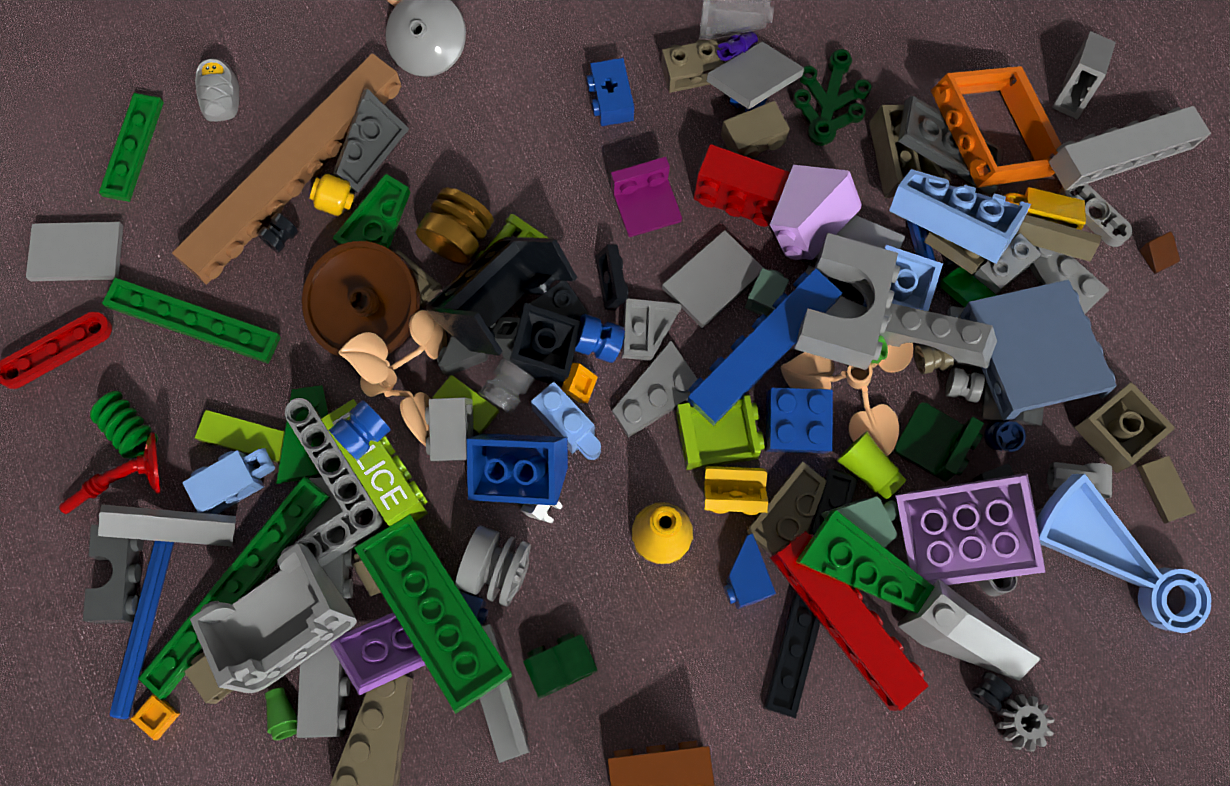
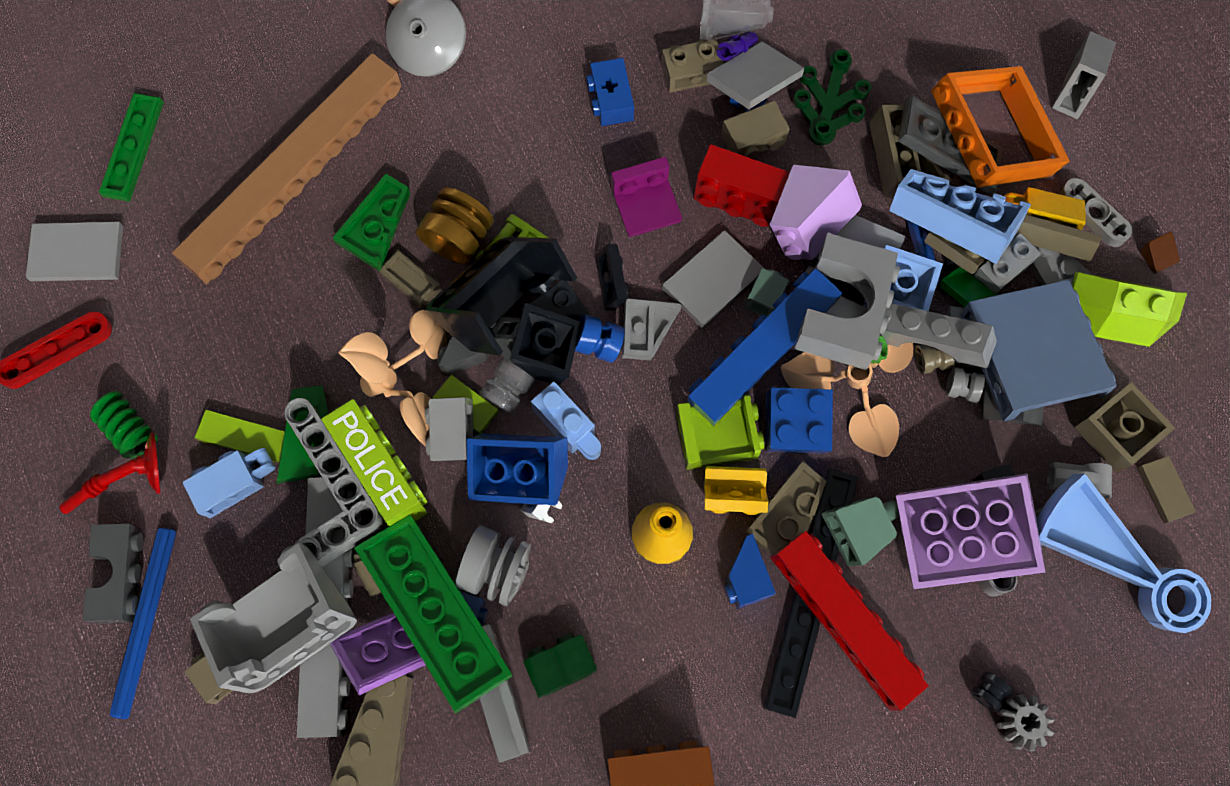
light grey tile [98,504,236,547] -> none
green plate [102,278,281,364] -> none
light orange tile [130,694,180,740] -> none
green tile [138,476,330,700] -> none
light grey piece [195,58,239,122] -> none
black wheel [257,212,299,253] -> none
bright green cone [265,688,298,740] -> none
reddish brown dish [302,241,420,358] -> none
yellow head [309,174,355,216] -> none
blue wheel [328,400,391,461] -> none
dark grey wing [333,89,409,193] -> none
light orange plate [561,363,598,404] -> none
light grey wing [612,341,697,438] -> none
green wing [796,510,935,613] -> none
lime plant [836,431,906,500] -> none
dark green bracket [894,402,984,482] -> none
light grey wedge [897,579,1041,681] -> none
dark blue wheel [984,421,1026,452] -> none
light grey brick [1049,106,1211,191] -> none
none -> lime wedge [1072,272,1187,347]

